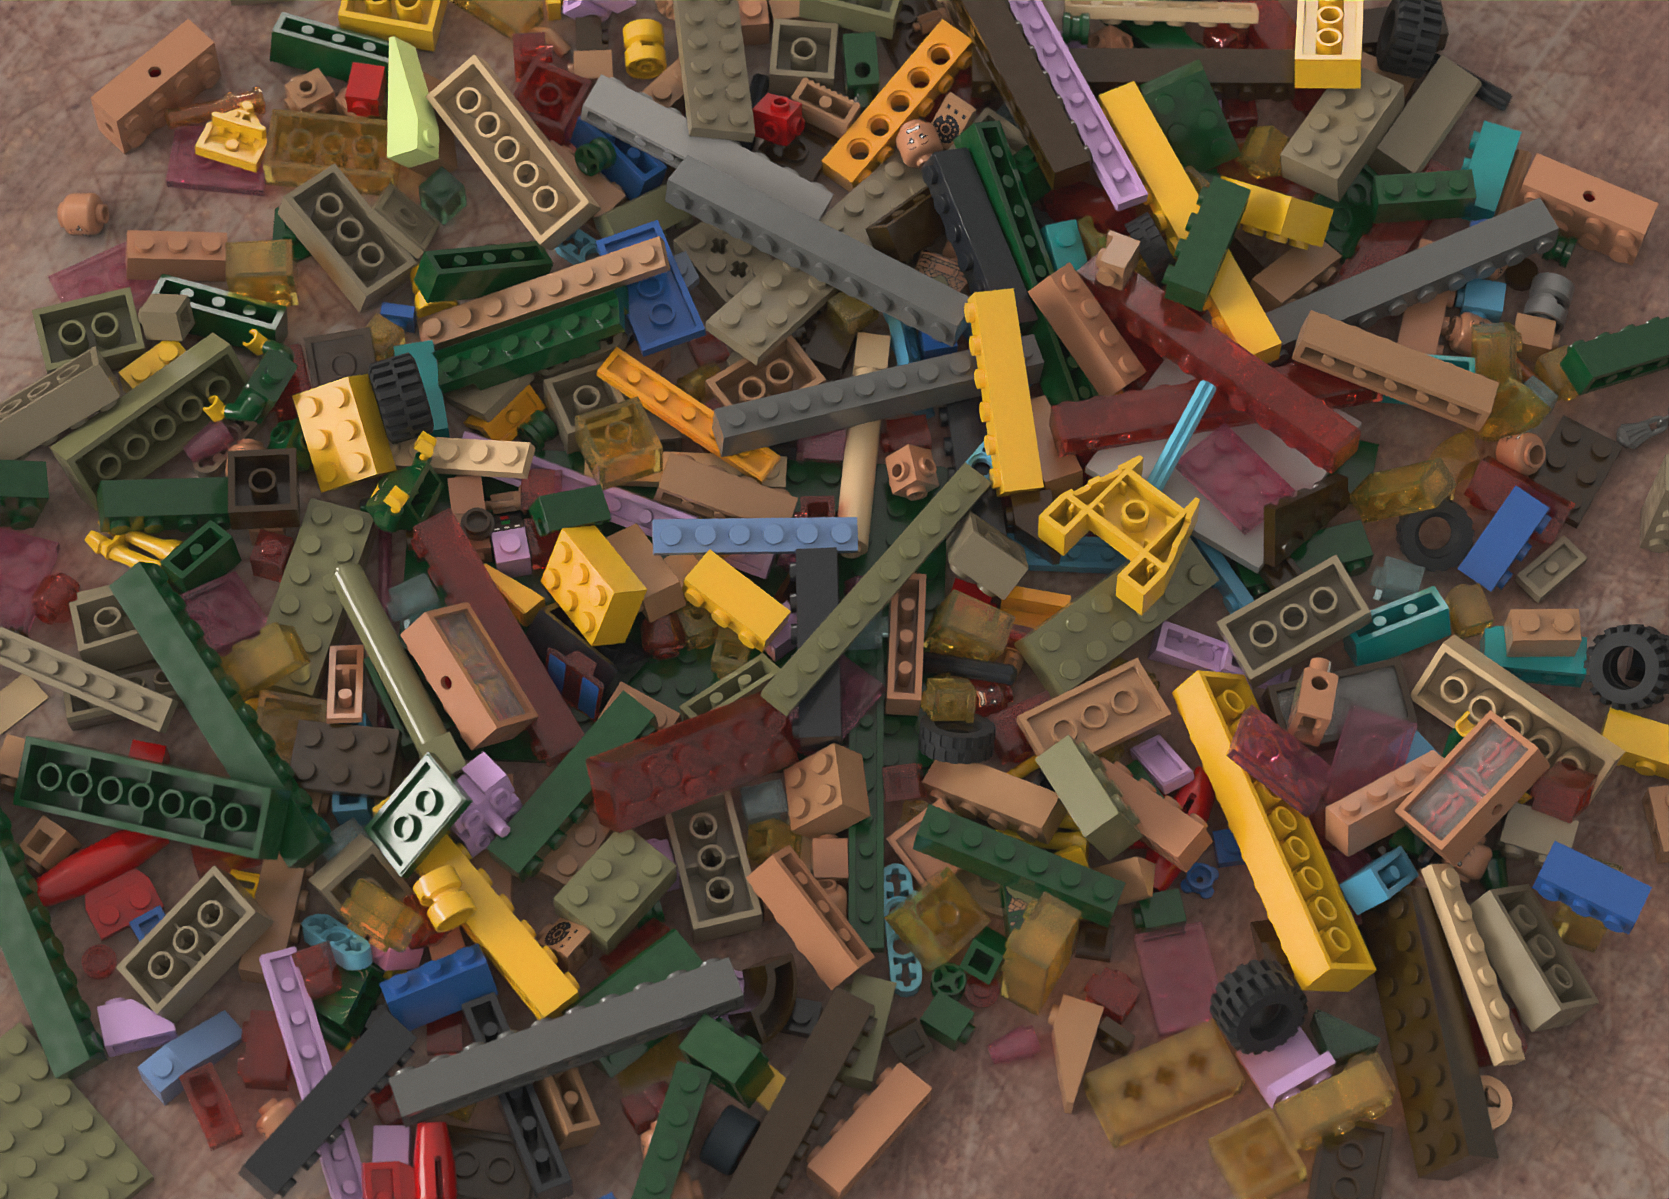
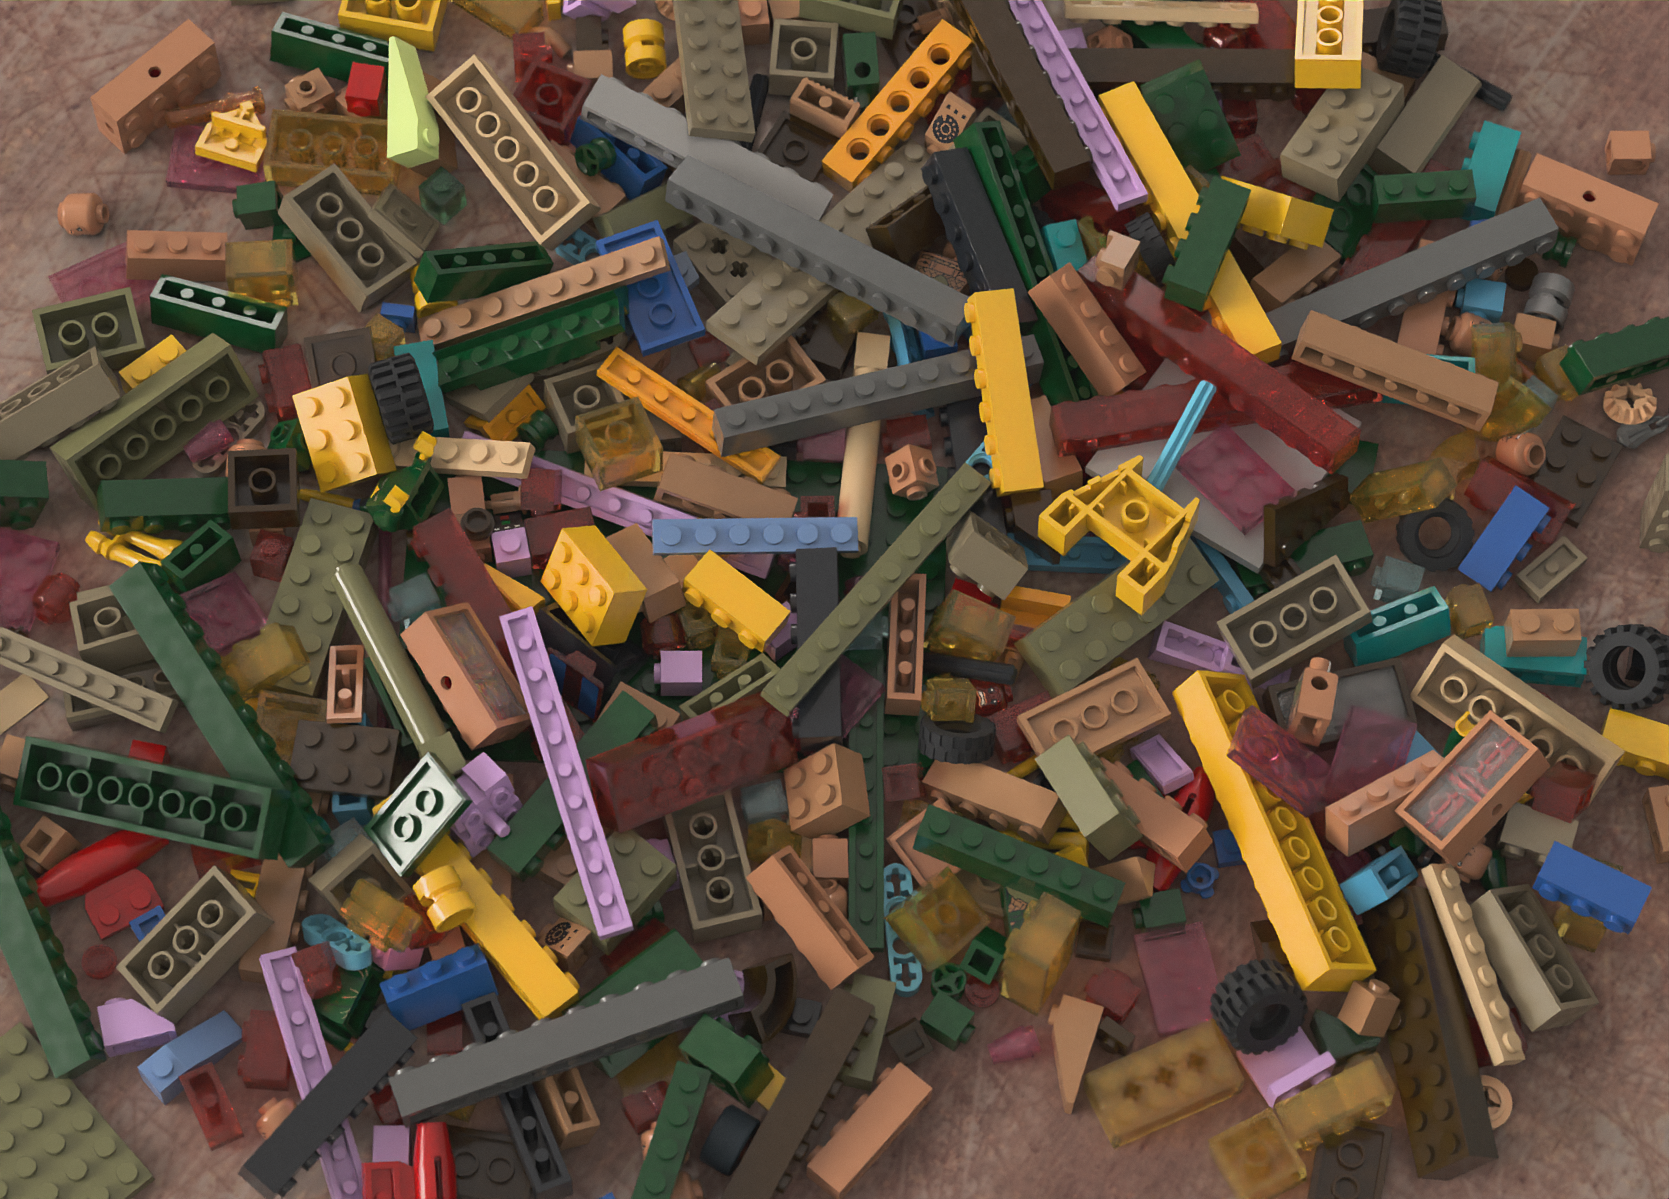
dark tan brick [138,294,195,341] -> none
dark green torso [202,329,298,425] -> none
dark green hinge [529,484,612,537] -> none
red brick [752,93,805,146] -> none
nougat head [896,119,943,170] -> none
dark green wheel [1061,12,1090,46] -> none
clear yellow brick [1237,125,1291,179] -> none
none -> dark green brick [232,180,284,230]
none -> yellow piece [300,489,361,510]
none -> lavender plate [499,606,634,941]
none -> lavender brick [654,651,702,696]
none -> medium nougat brick [1337,979,1400,1038]
none -> light nougat gear [1603,381,1657,425]
none -> nougat brick [1605,131,1656,175]

